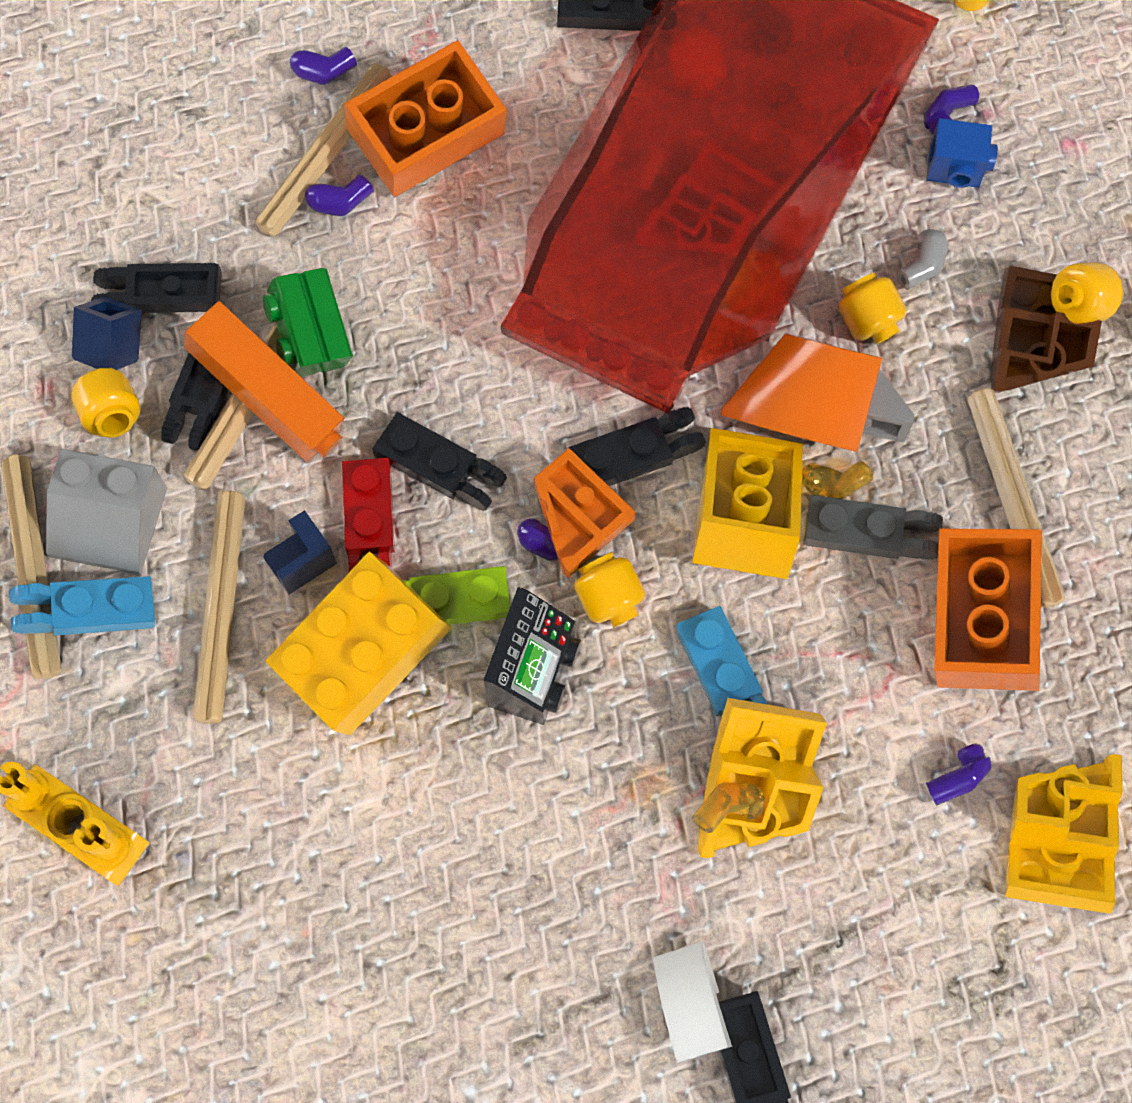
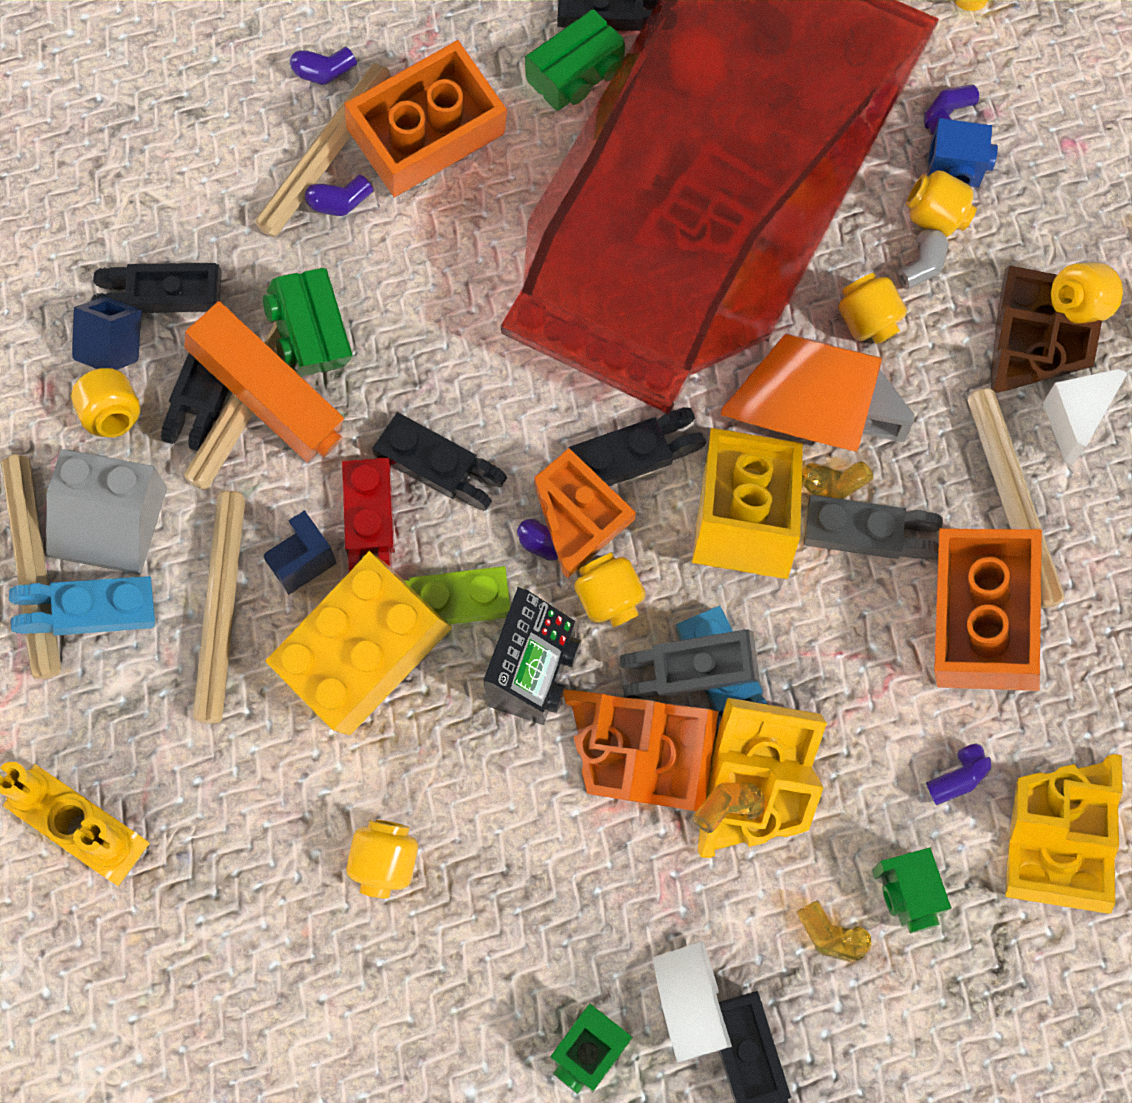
none -> yellow head [346,819,418,899]
none -> green brick [525,9,625,111]
none -> green brick [550,1003,633,1094]
none -> orange slope [564,689,719,812]
none -> dark grey hinge [620,629,760,699]
none -> clear yellow arm [796,900,872,962]
none -> green brick [872,847,951,934]
none -> yellow head [906,170,977,237]
none -> white slope [1043,369,1127,466]

